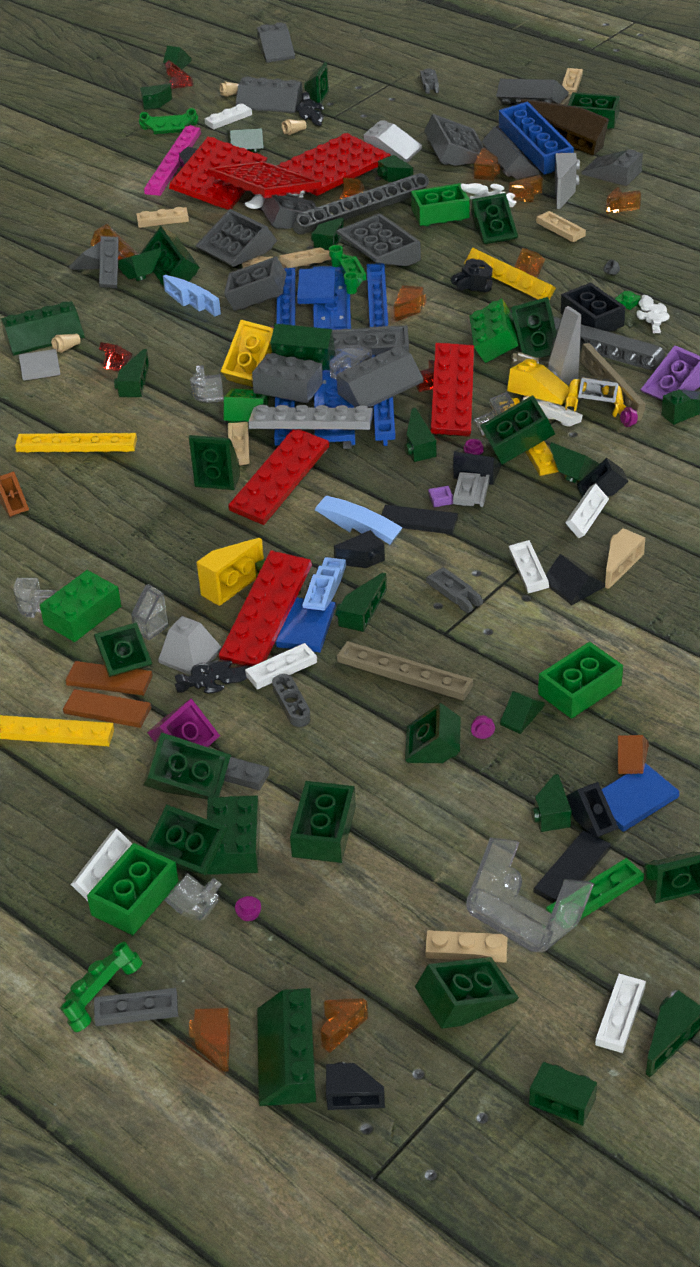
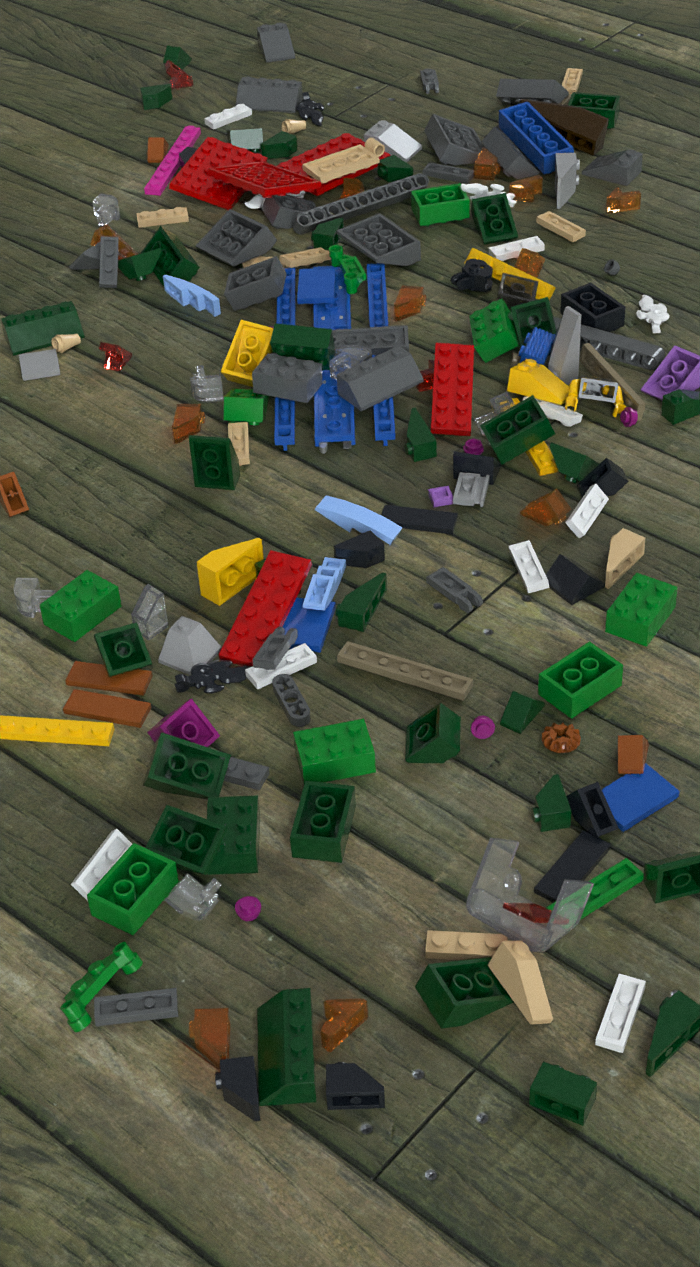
yellow plate [15,433,137,453] -> none
dark green slope [114,349,149,397] -> none
green plate [139,108,199,134] -> none
tan cone [220,81,238,97] -> none
red plate [228,429,329,525] -> none
light grey plate [249,405,373,430] -> none
dark green slope [305,62,329,103] -> none
green plate [615,291,641,310] -> none
none -> clear brick [93,193,120,228]
none -> dark orange slope [147,137,169,163]
none -> clear orange slope [172,404,205,444]
none -> black slope [215,1056,260,1121]
none -> dark grey hinge [252,627,298,670]
none -> dark green slope [261,131,298,159]
none -> green brick [293,719,376,784]
none -> tan hinge [303,138,385,183]
none -> dark grey tile [423,162,475,184]
none -> tan slope [488,940,553,1025]
none -> white plate [489,236,545,262]
none -> clear smoke slope [496,273,539,312]
none -> clear red piece [503,903,567,923]
none -> blue brick [518,327,556,365]
none -> clear orange slope [520,489,572,526]
none -> dark orange gear [542,722,581,753]
none -> green brick [605,573,678,647]

